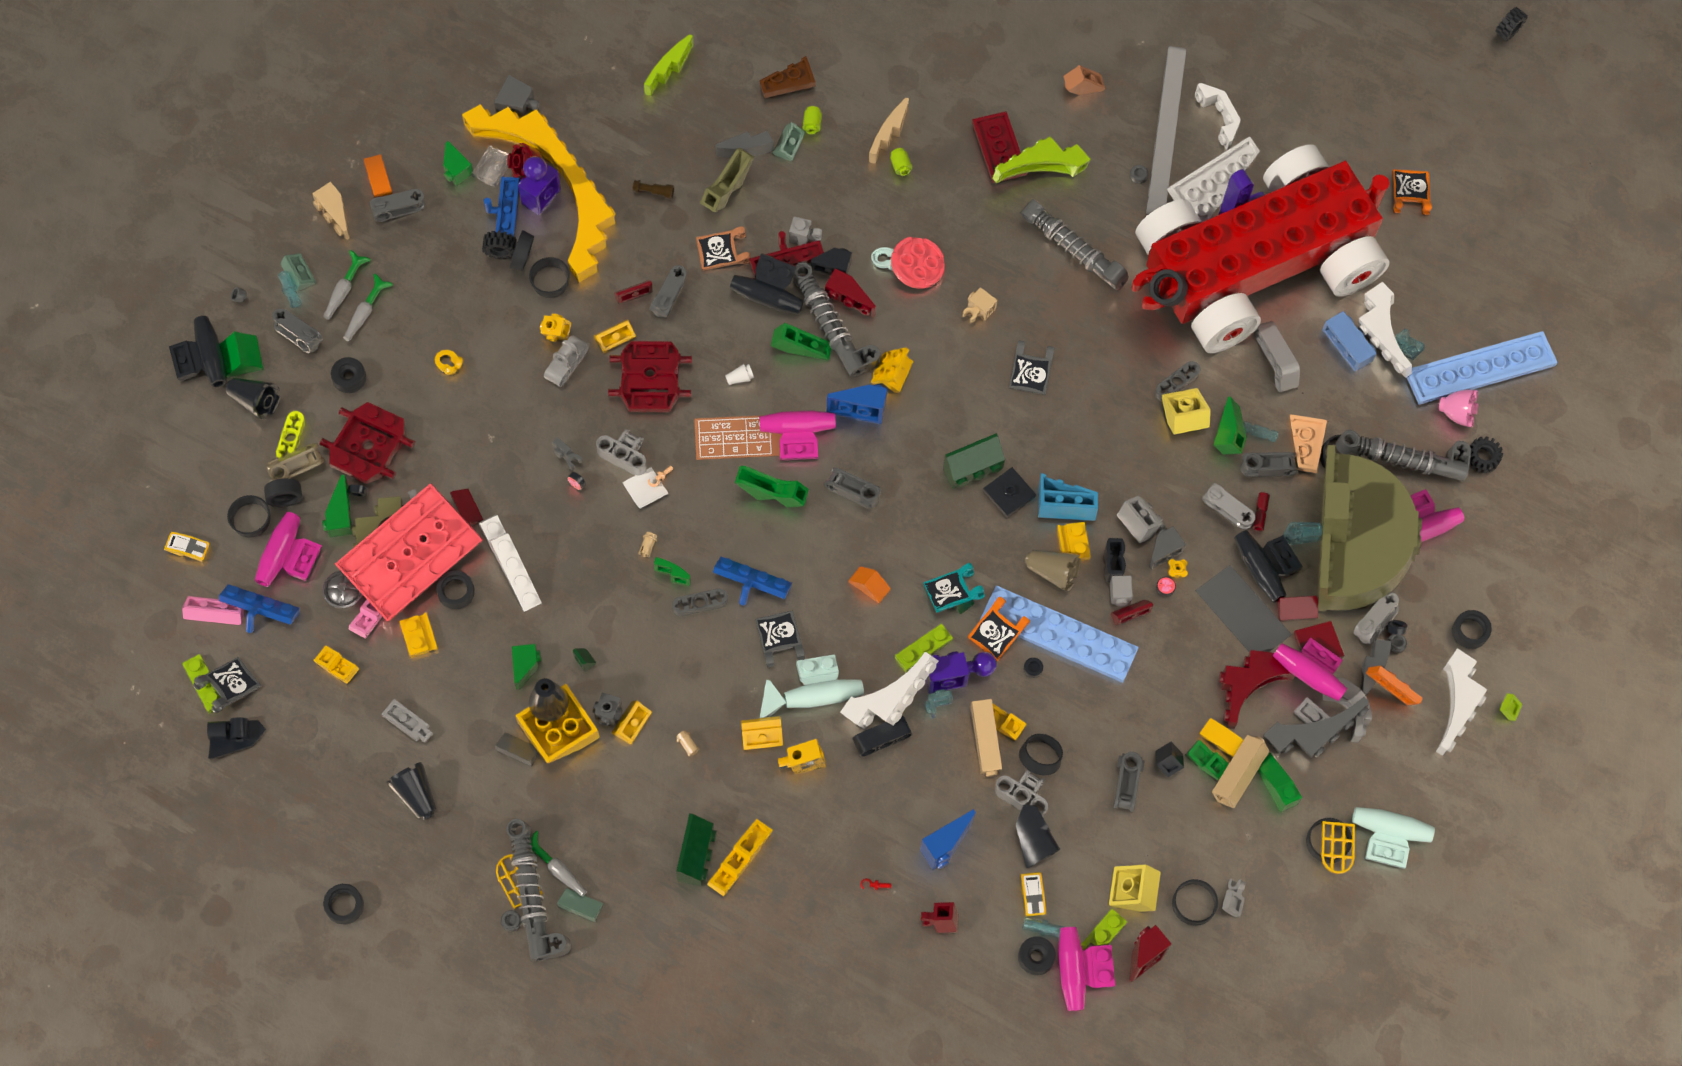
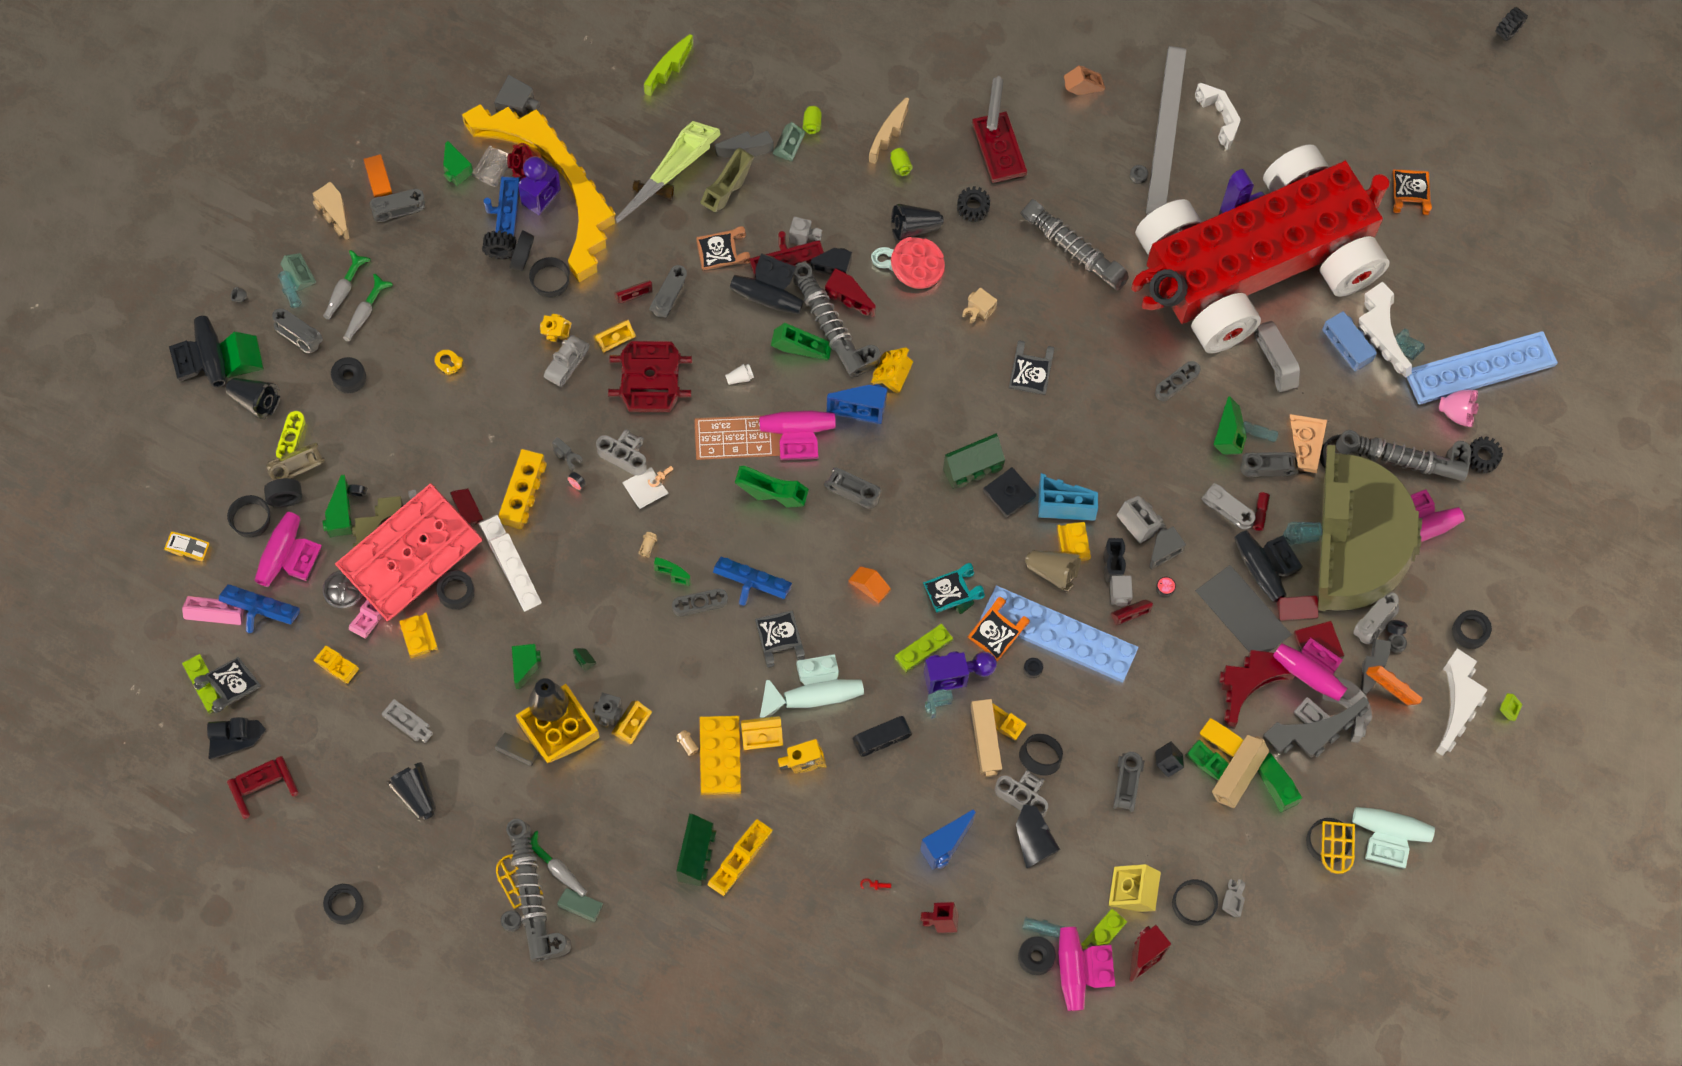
dark red piece [319,402,415,484] -> none
reddish brown wing [759,56,816,98] -> none
white arch [840,652,938,729] -> none
lime arch [992,136,1091,183] -> none
slope [1021,872,1046,916] -> none
light yellow slope [1162,388,1210,434] -> none
white wing [1167,136,1260,222] -> none
yellow plate [1168,559,1188,578] -> none
none -> dark red plate [227,756,299,819]
none -> yellow brick [498,449,547,530]
none -> yellowish green plate [616,121,721,223]
none -> yellow plate [700,716,741,795]
none -> black cone [891,204,944,240]
none -> black tyre [957,186,990,222]
none -> light grey axle [987,76,1003,131]

